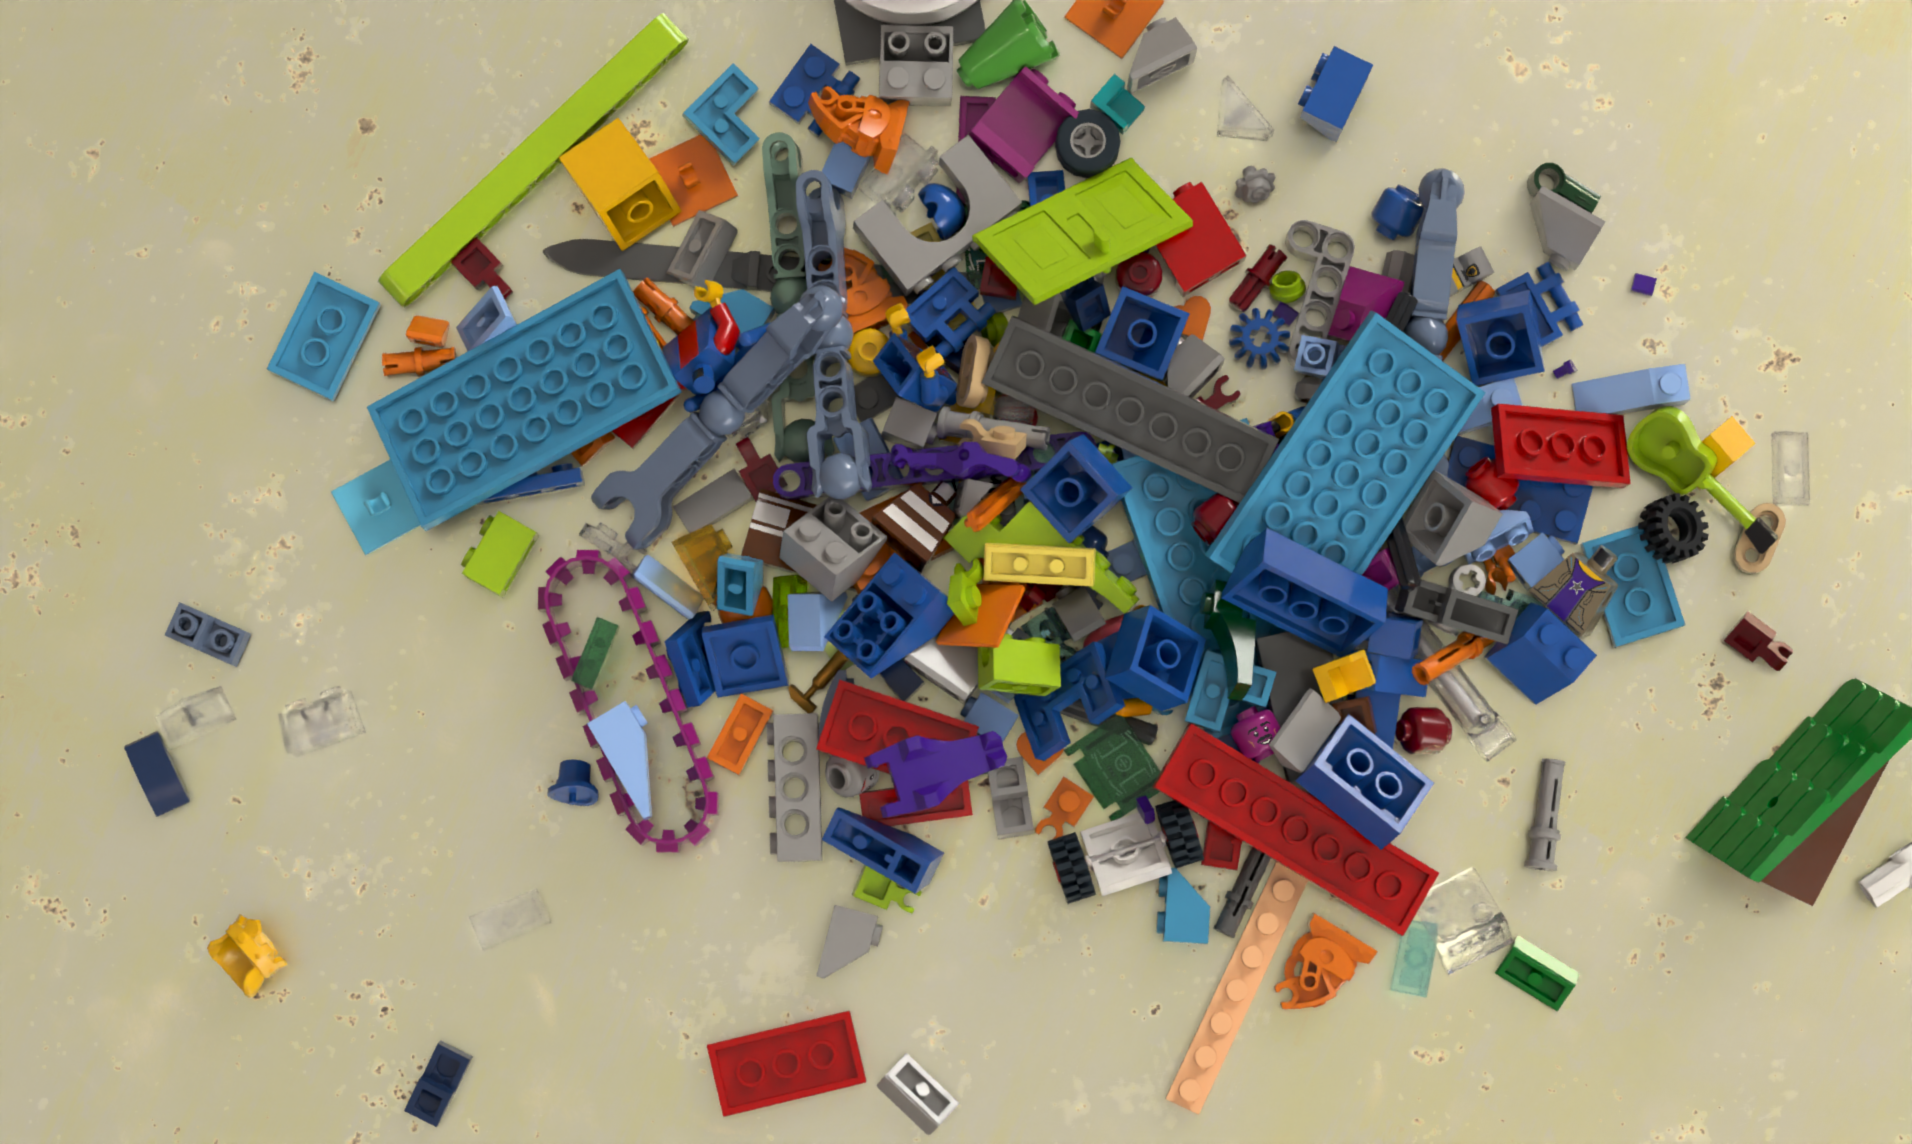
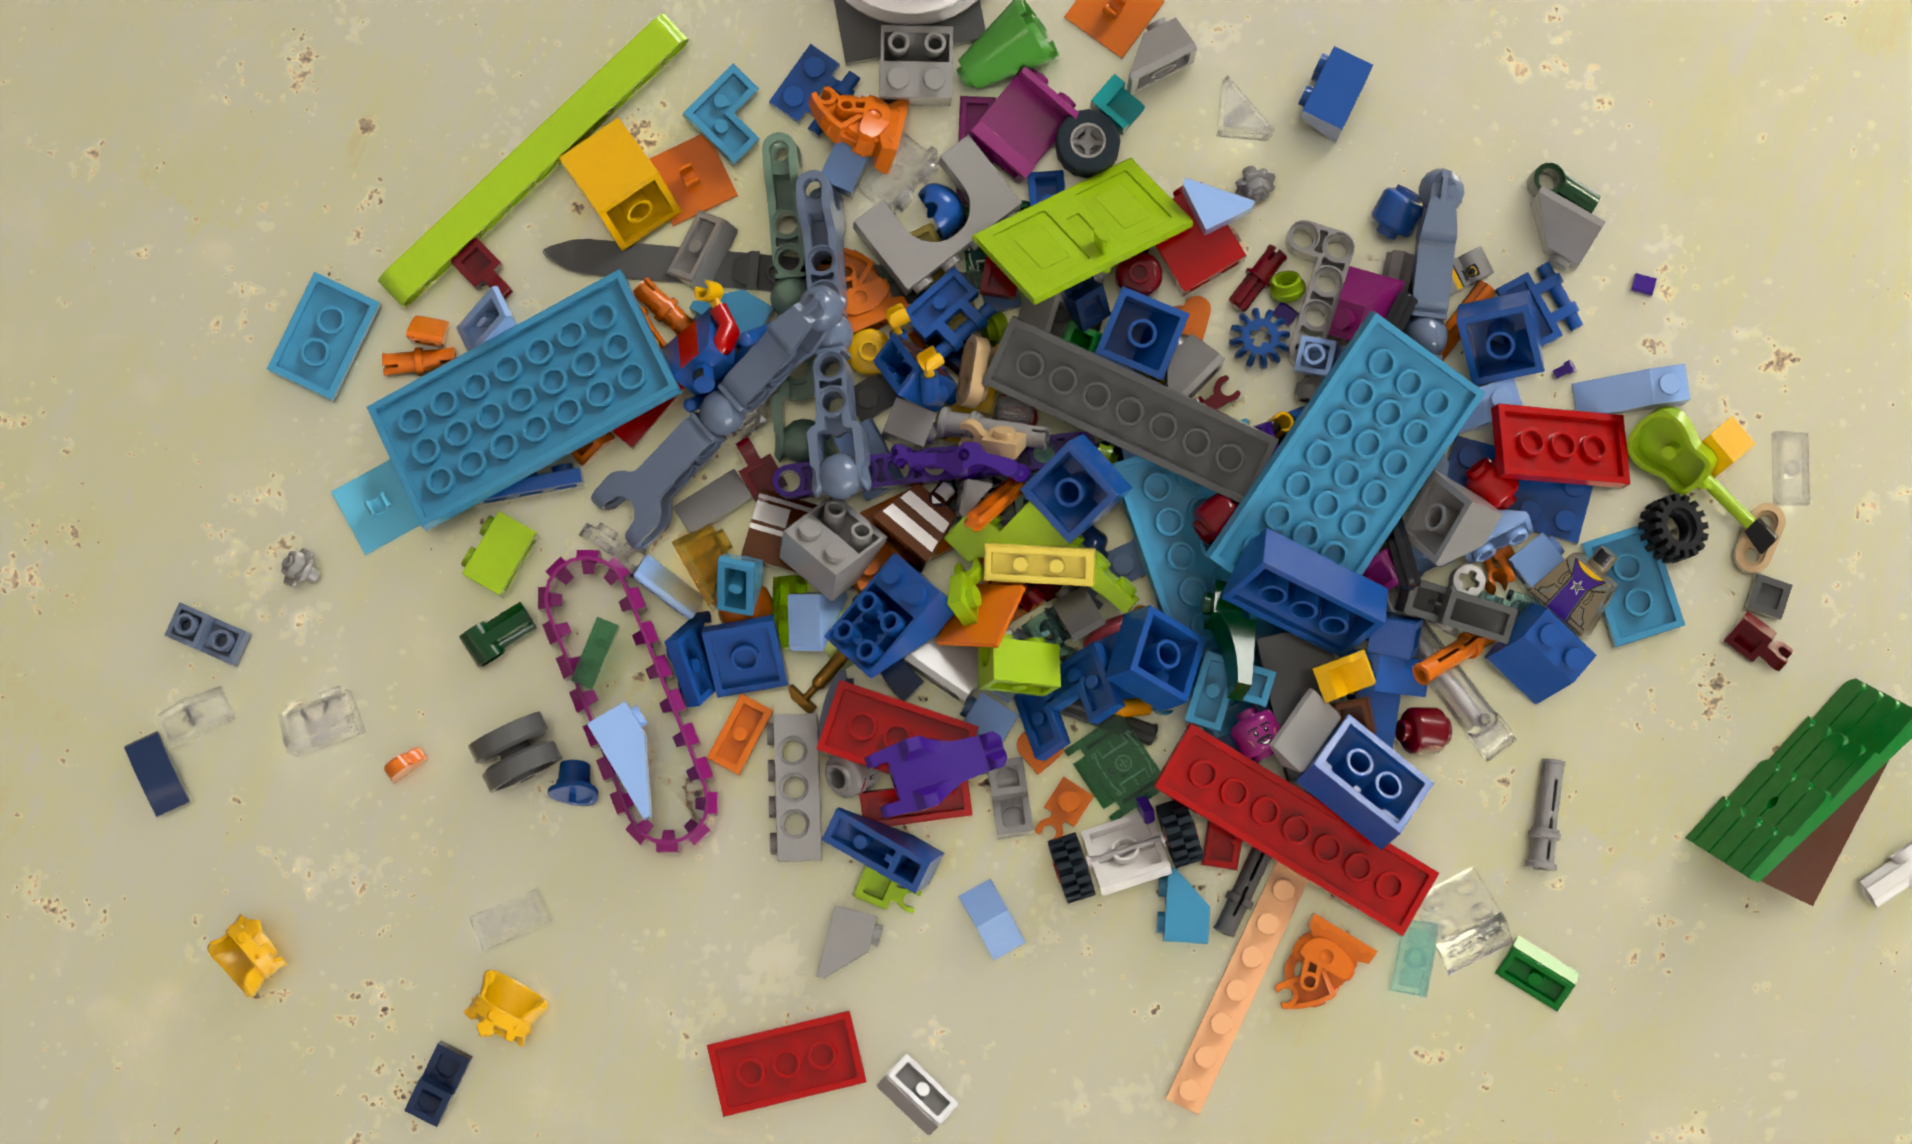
none -> light grey plant [281,548,319,588]
none -> orange tile [384,747,428,784]
none -> dark green piece [459,602,538,668]
none -> yellow hair [463,969,548,1047]
none -> dark grey wheel [468,711,563,793]
none -> light blue slope [958,879,1026,960]
none -> light blue slope [1181,177,1254,236]
none -> dark grey plate [1745,573,1793,620]

